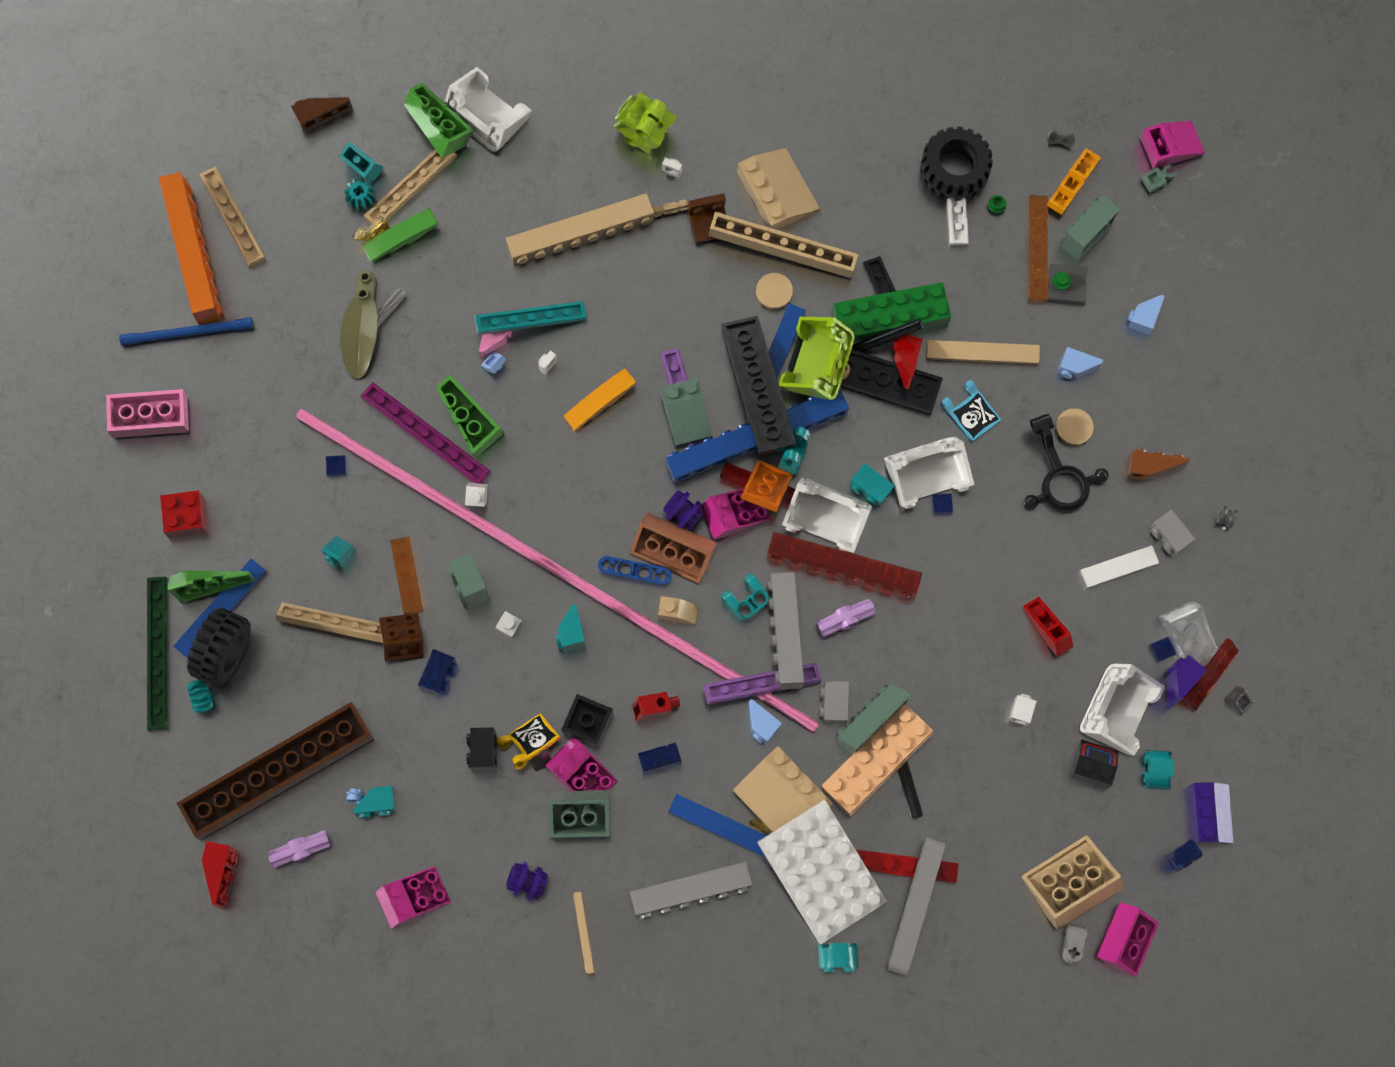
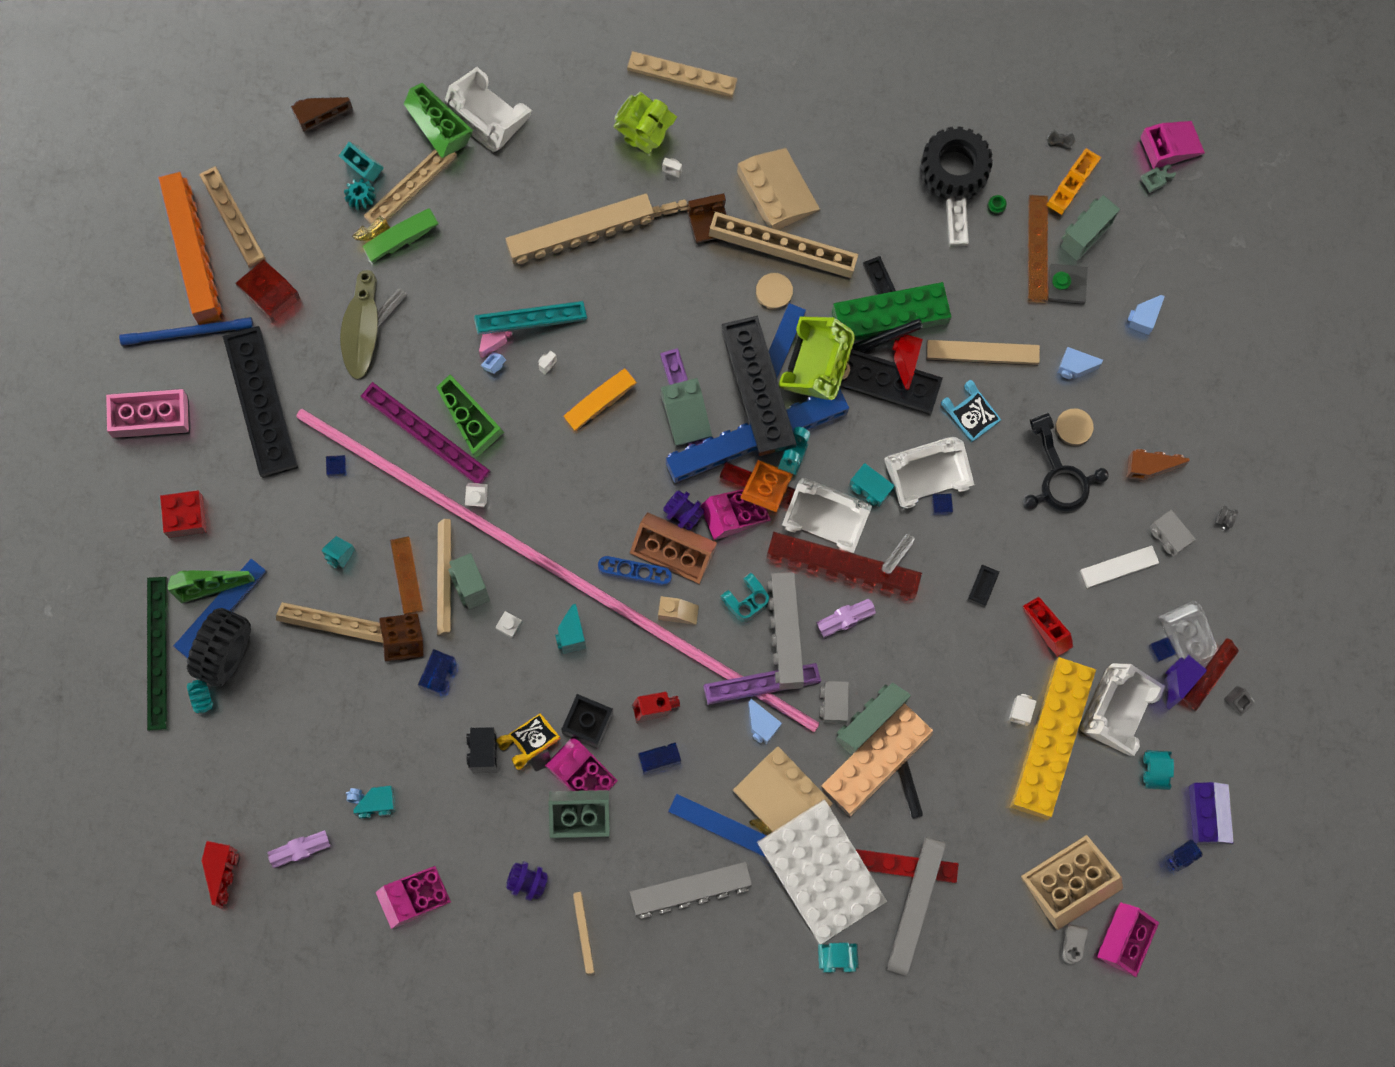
reddish brown brick [177,702,373,840] -> none
black slope [1070,739,1119,789] -> none
none -> black plate [223,326,298,477]
none -> clear red slope [235,259,301,323]
none -> tan tile [437,519,451,636]
none -> tan plate [627,51,737,97]
none -> light grey axle [882,534,915,574]
none -> black tile [967,564,1000,607]
none -> yellow brick [1010,657,1096,820]

